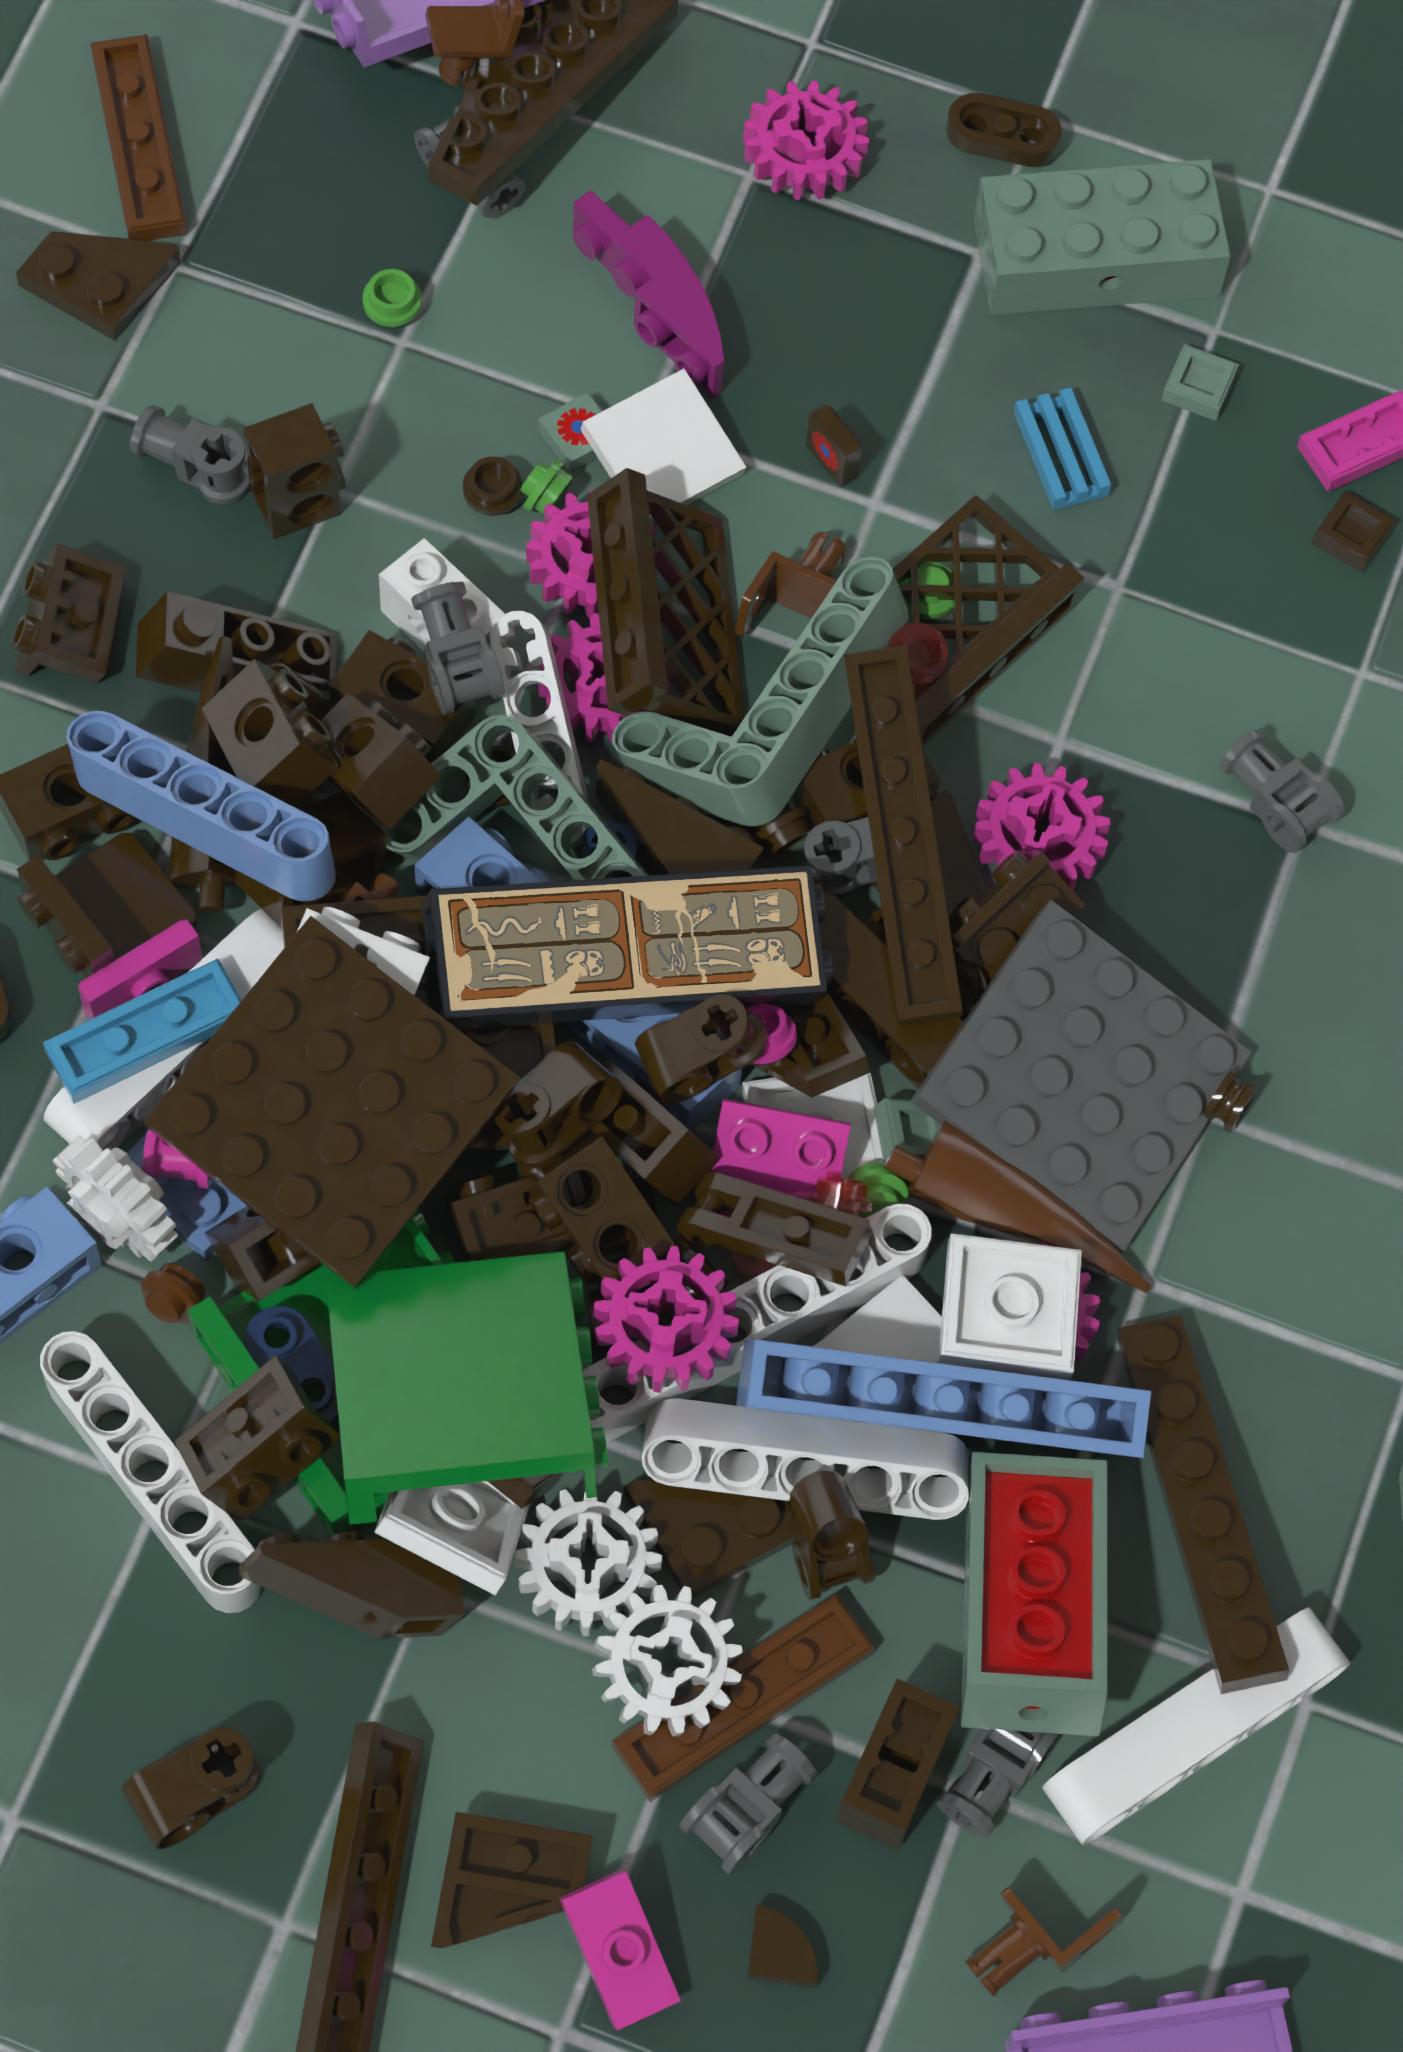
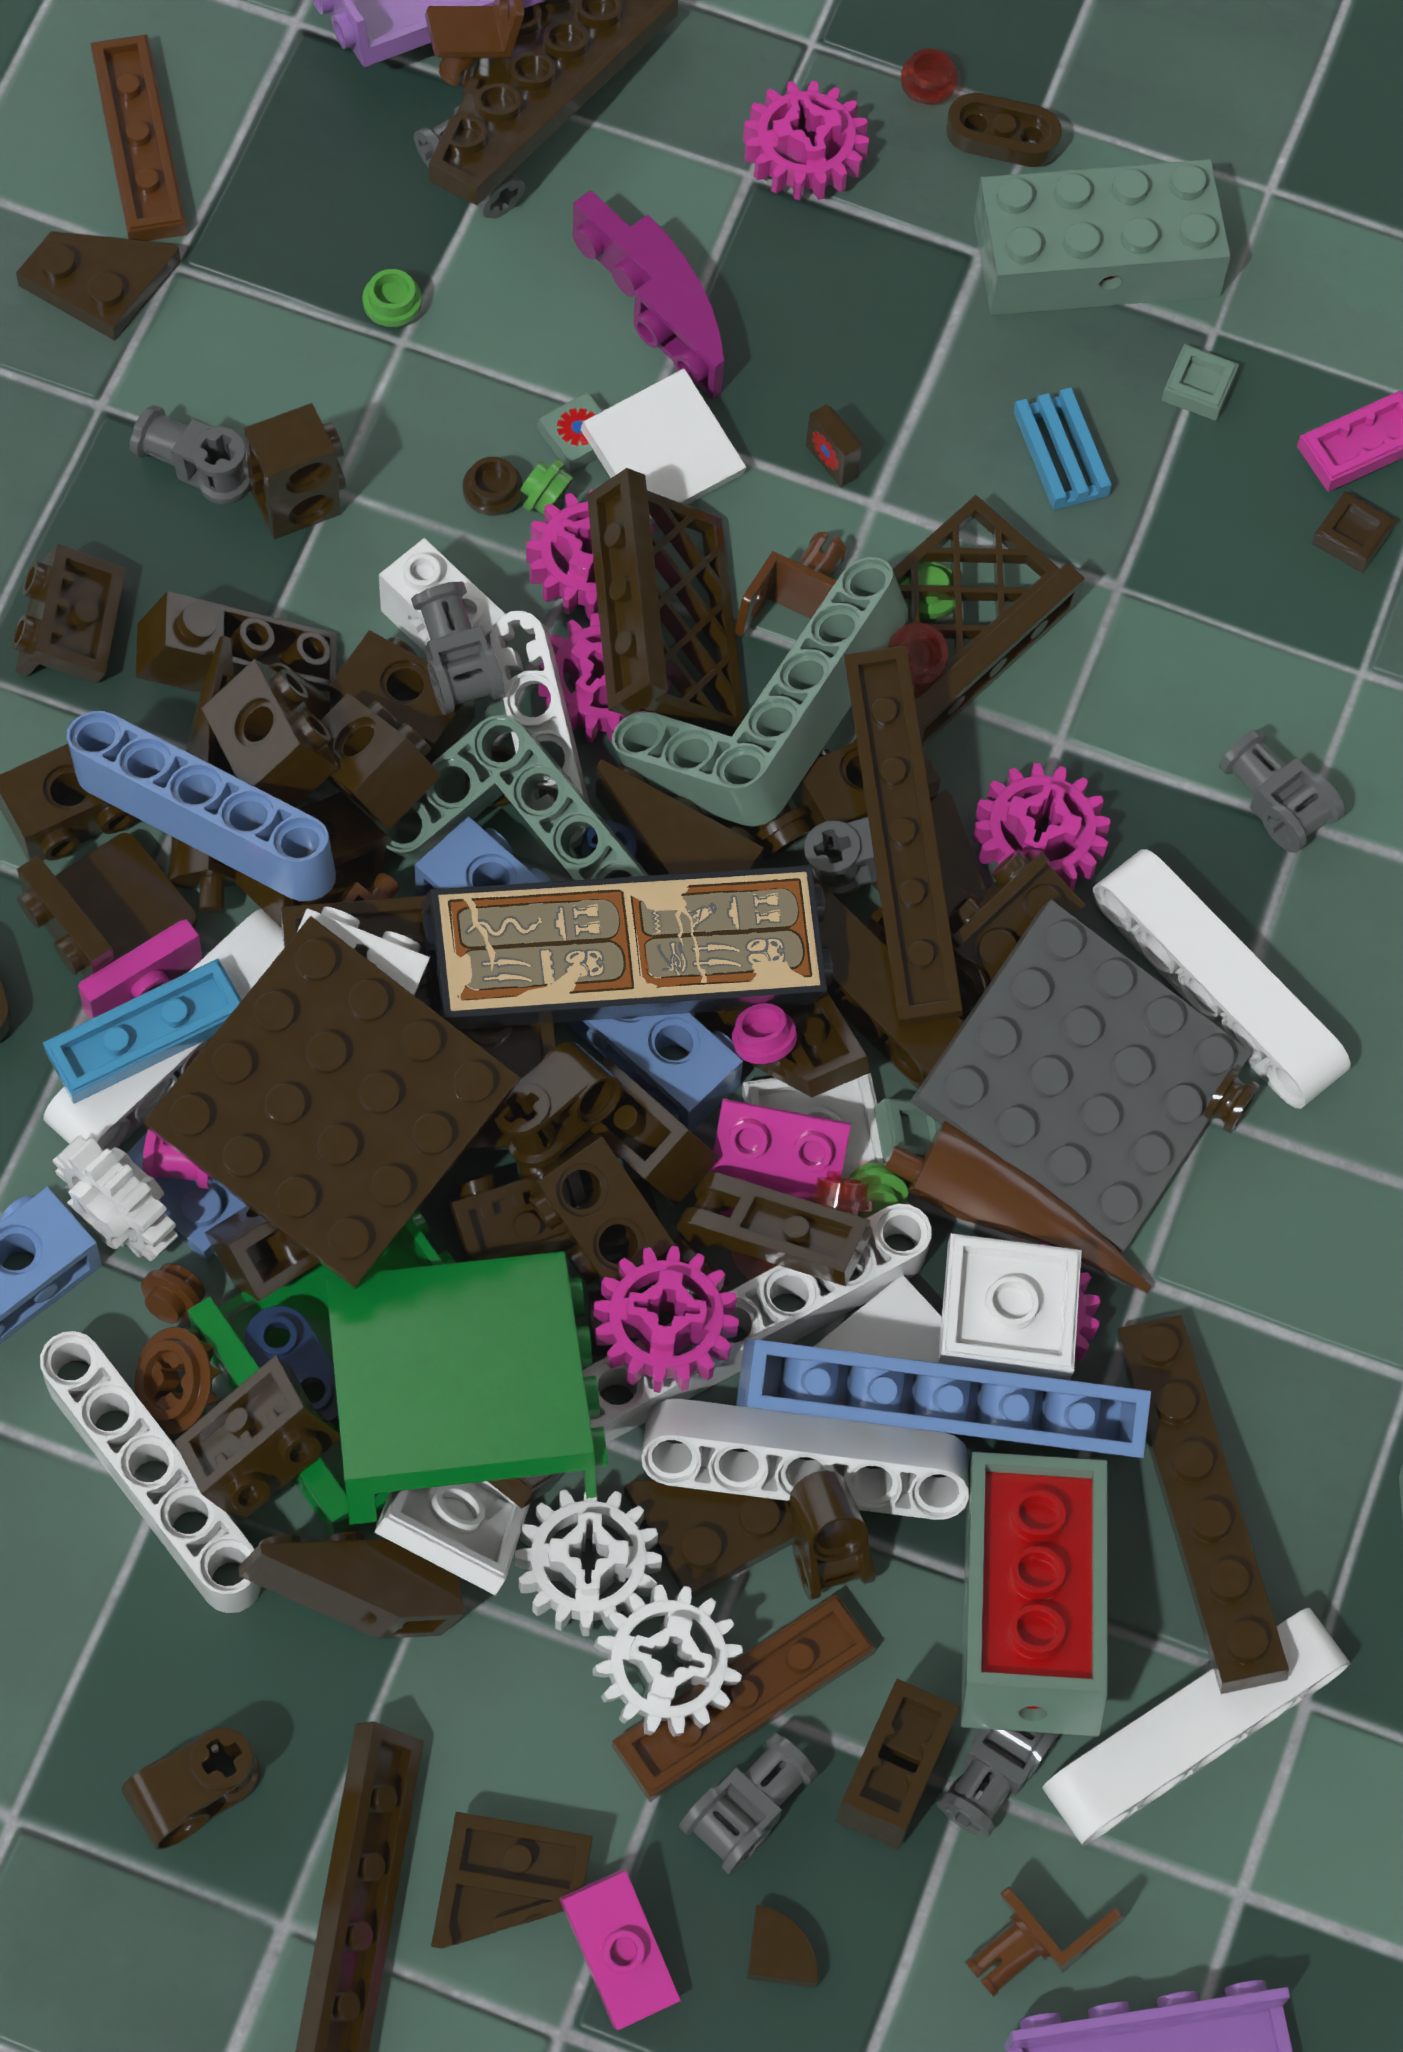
dark brown piece [634,994,768,1105] -> none
none -> reddish brown gear [134,1327,221,1434]
none -> clear red plate [900,48,958,105]
none -> white beam [1093,849,1351,1109]

